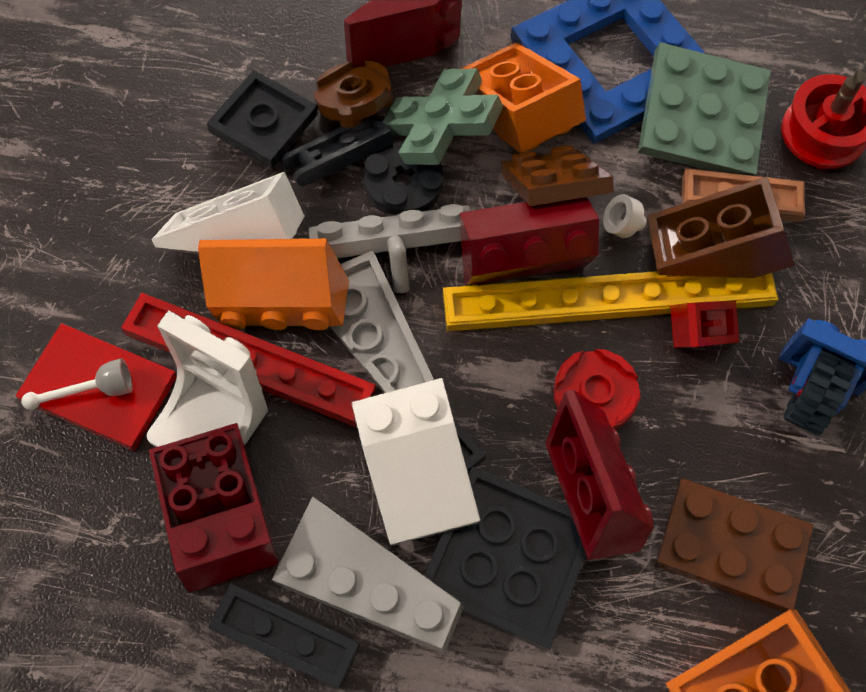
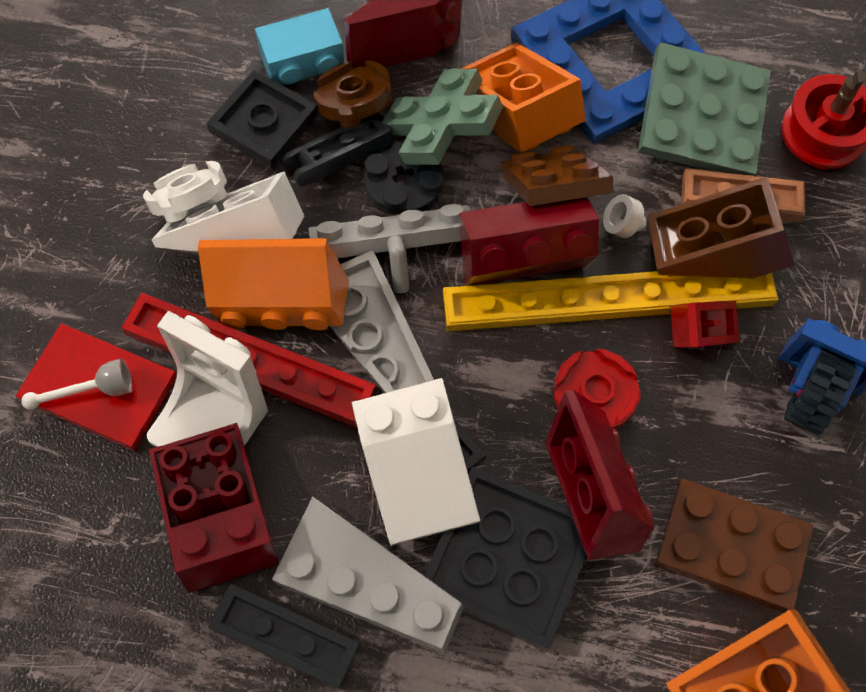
none -> white plate [143,161,227,223]
none -> medium azure brick [255,8,344,85]

